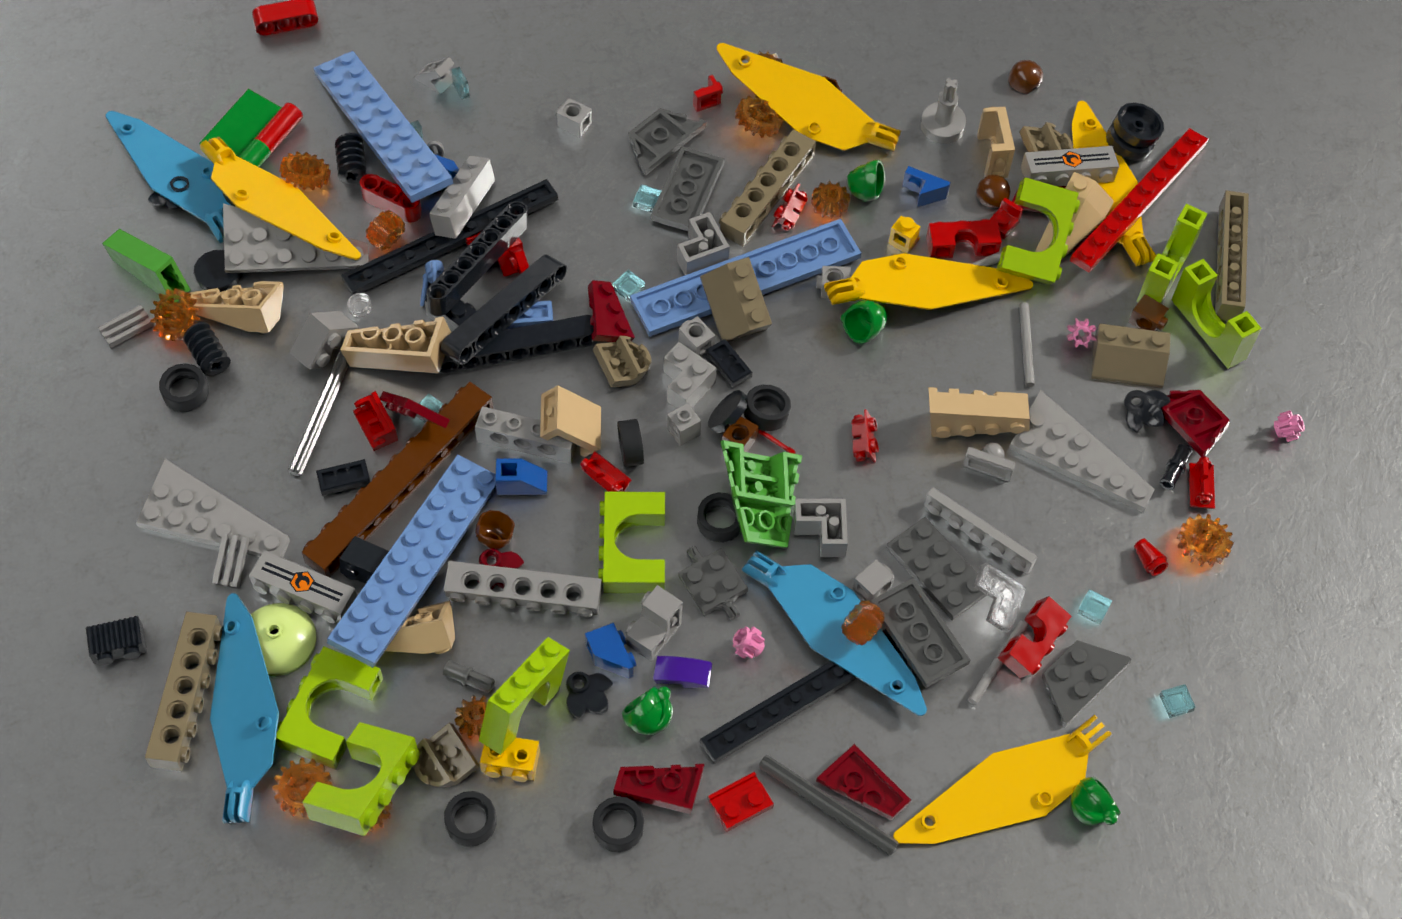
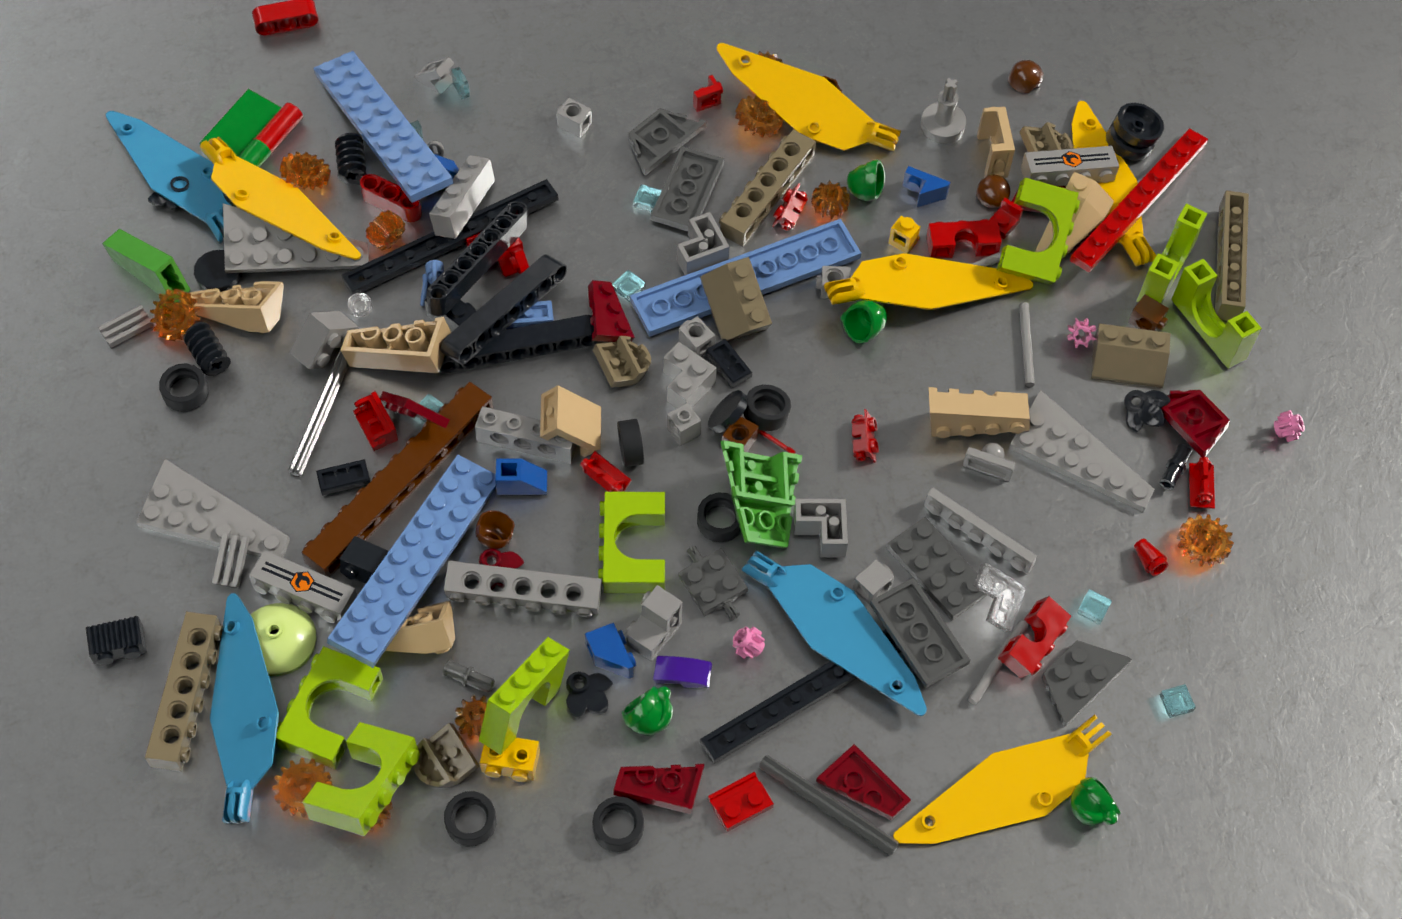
clear orange gear [841,600,885,645] -> none

